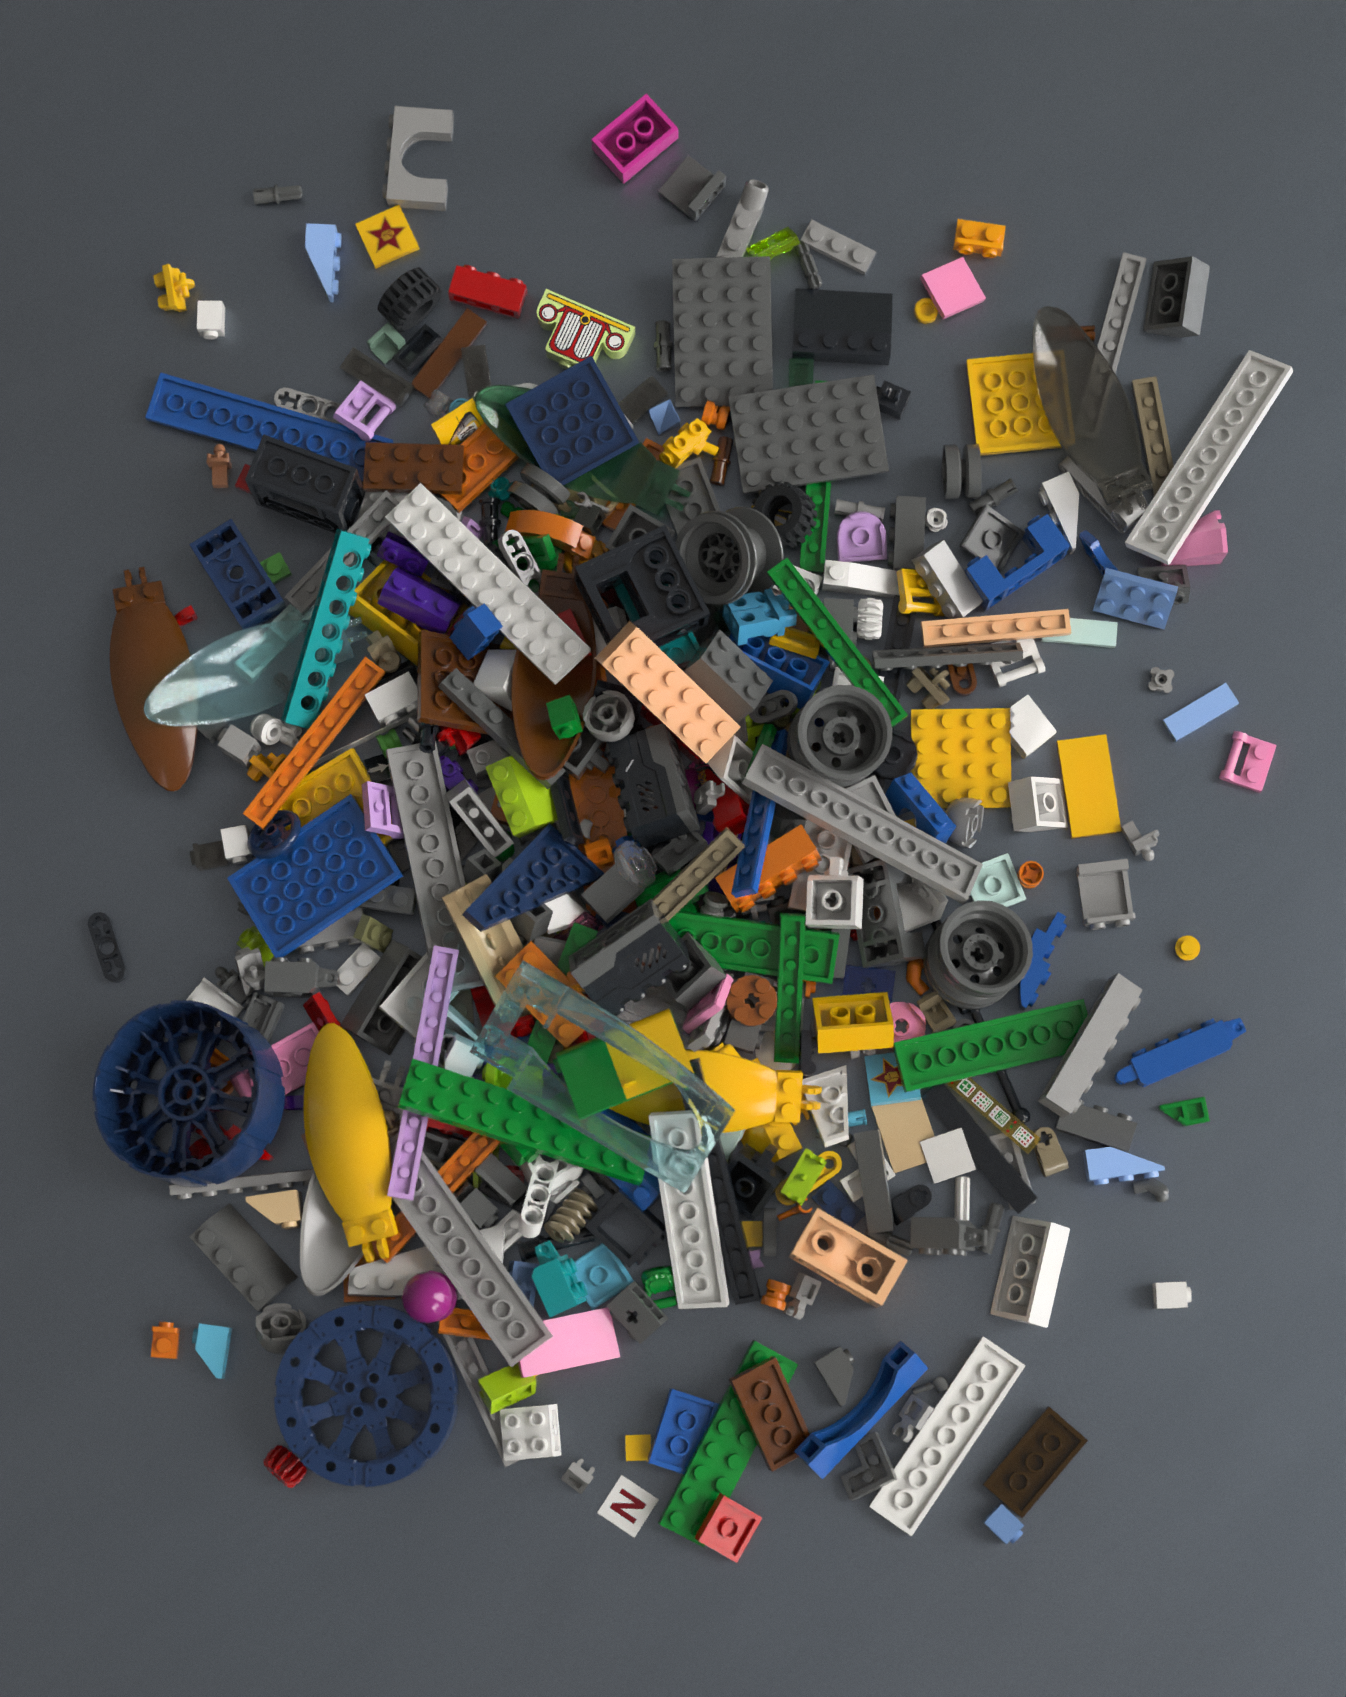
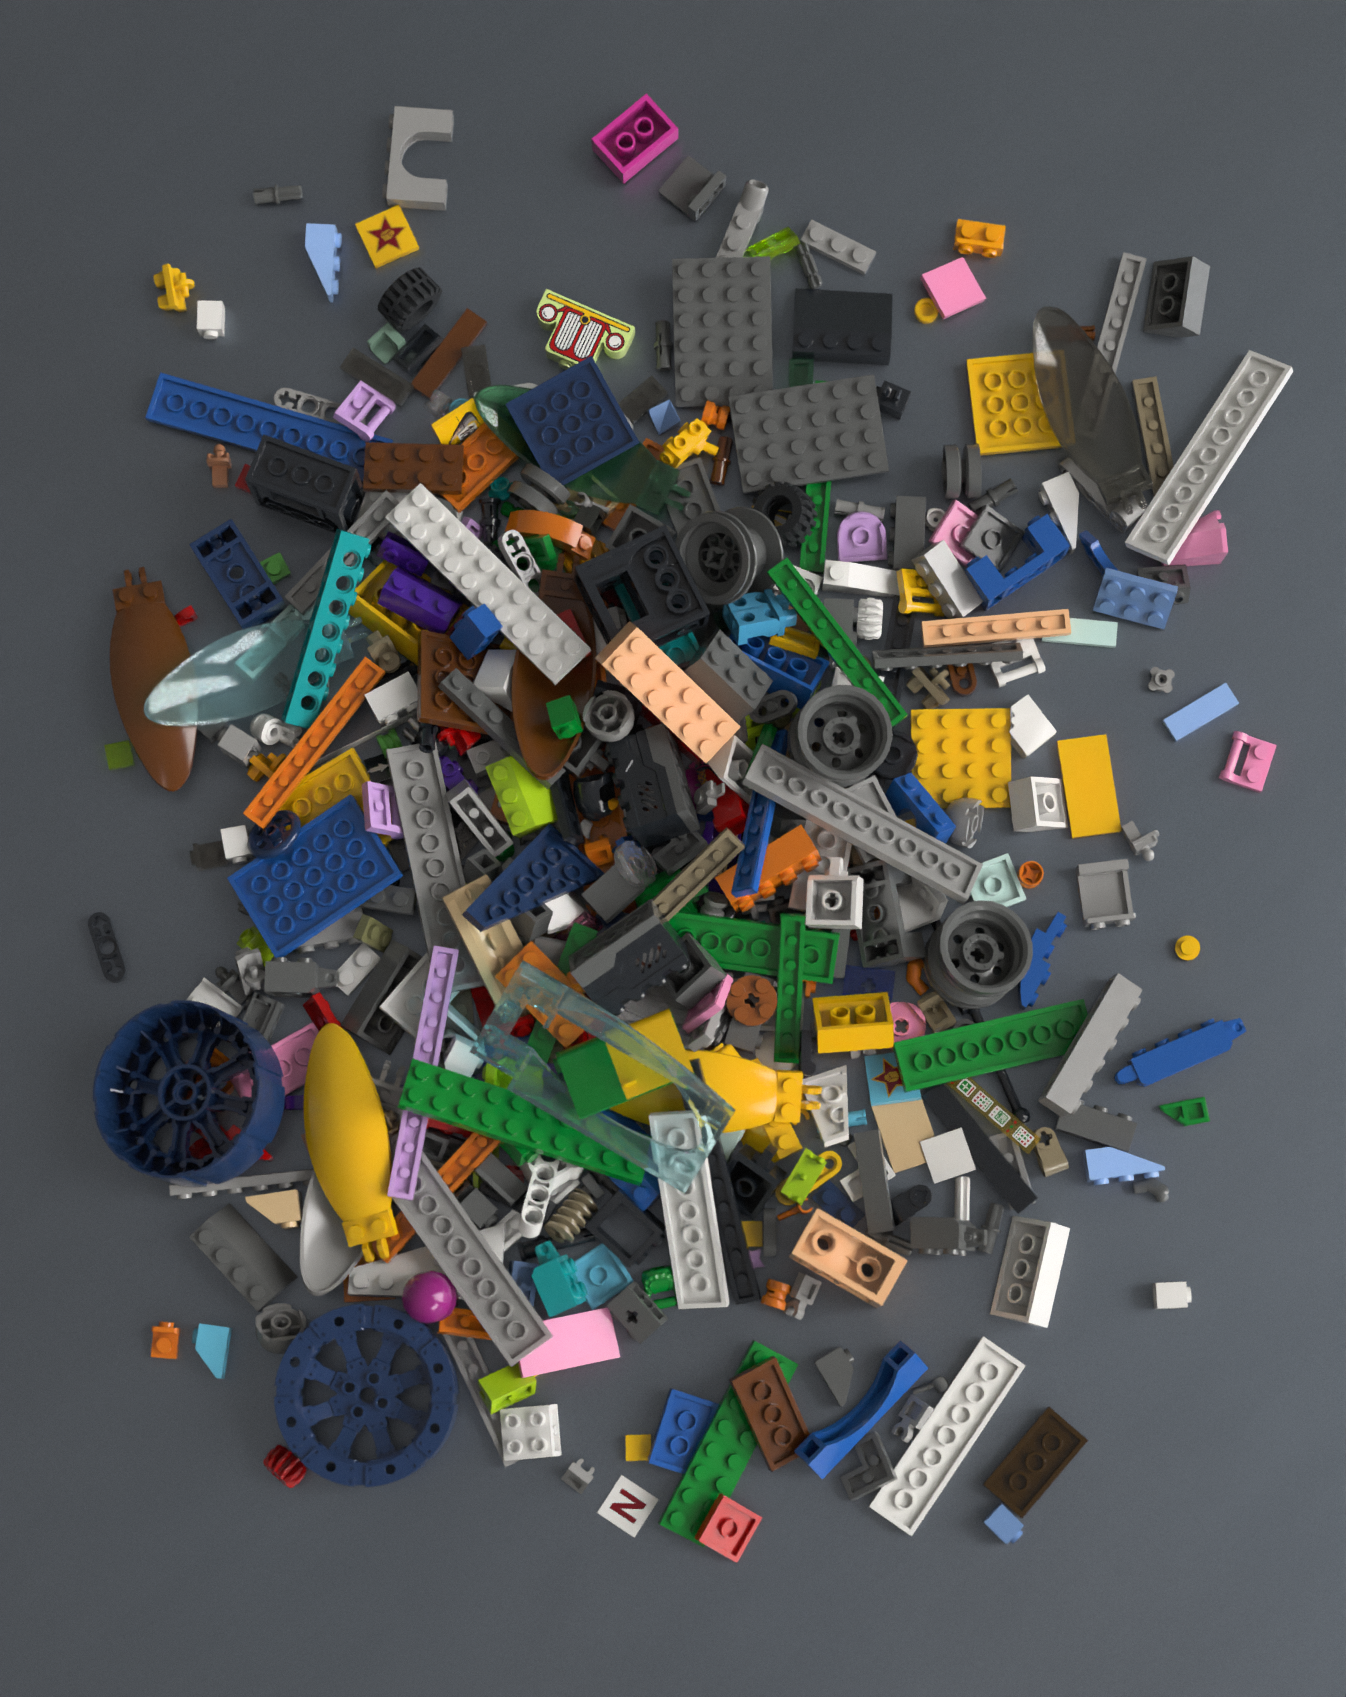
red brick [448,265,527,319] -> none
none -> clear neon green tile [104,740,134,770]
none -> black piece [573,772,619,821]
none -> bright pink plate [928,500,977,568]

